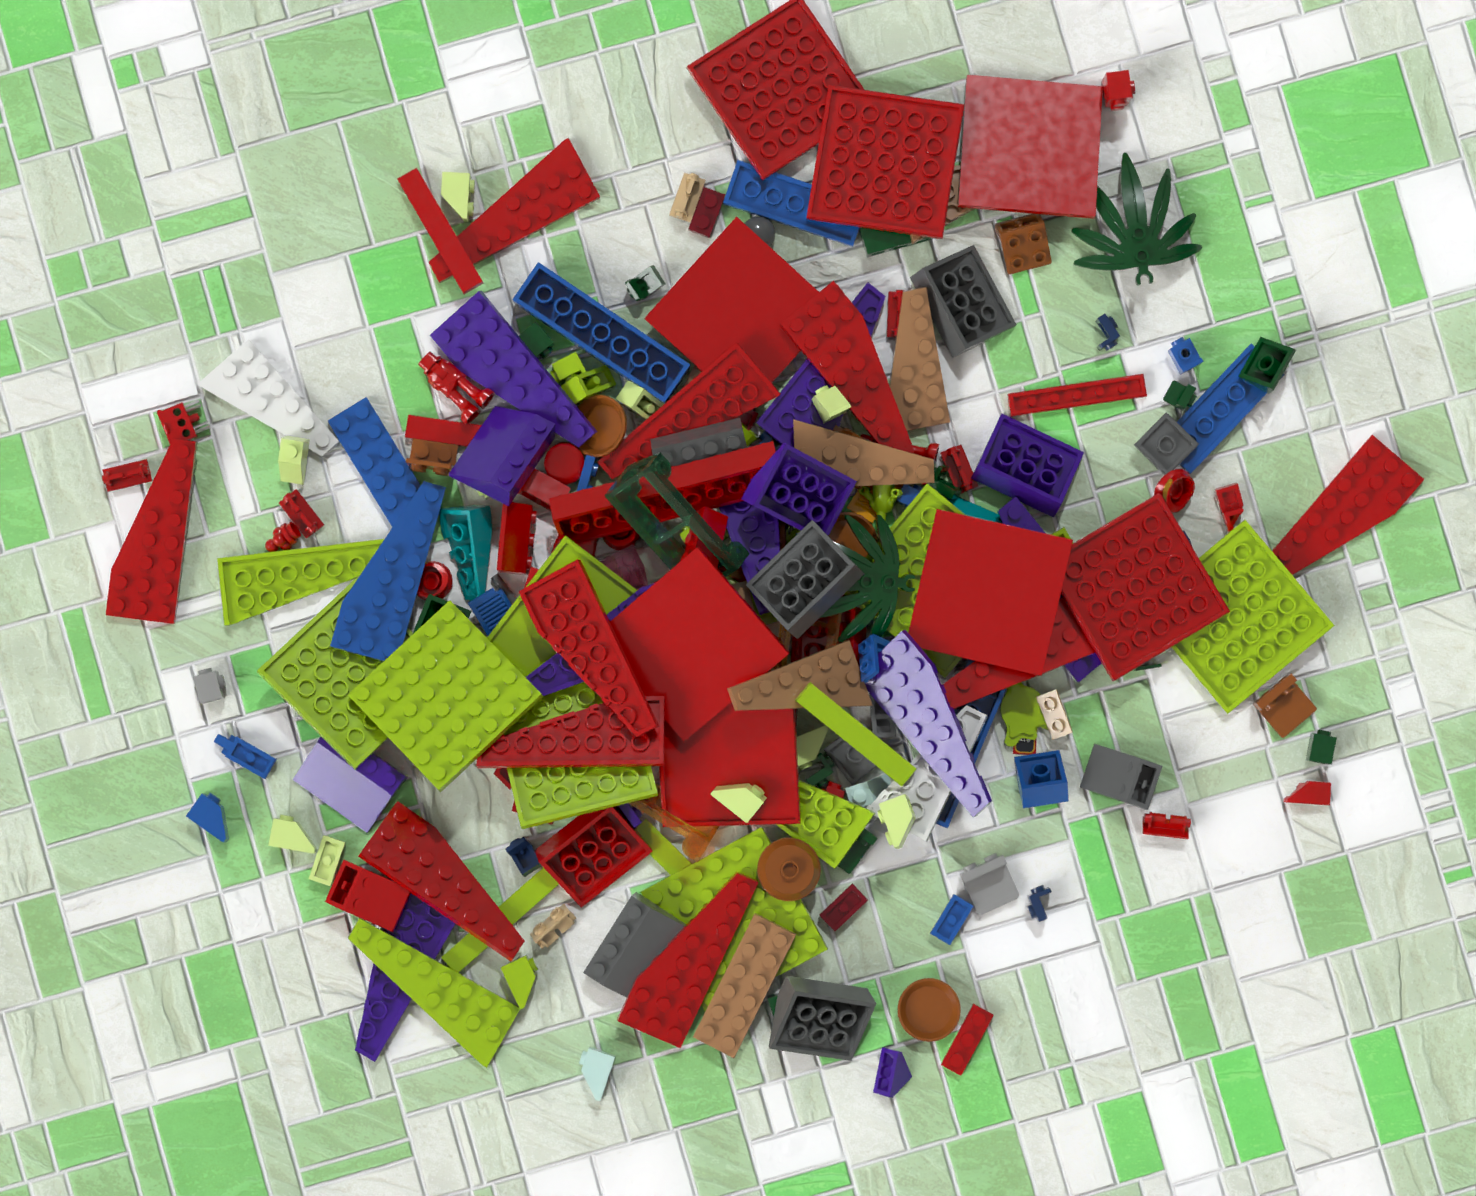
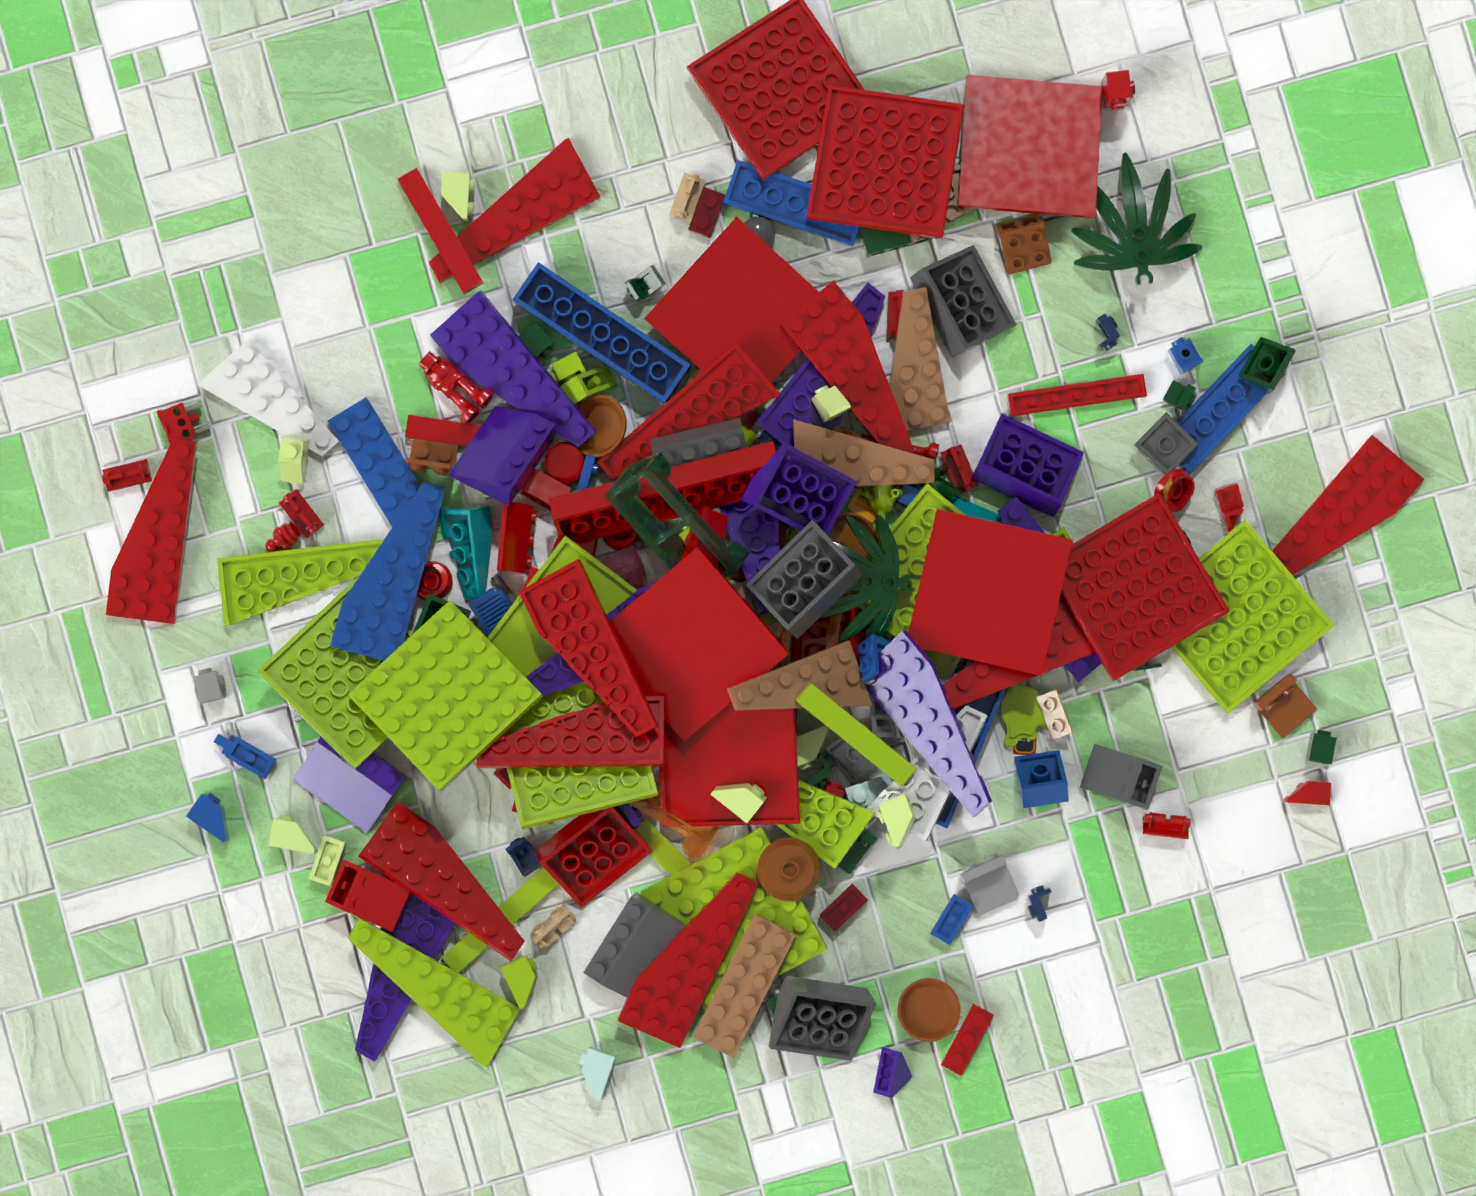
yellowish green slope [616,380,664,420] -> none

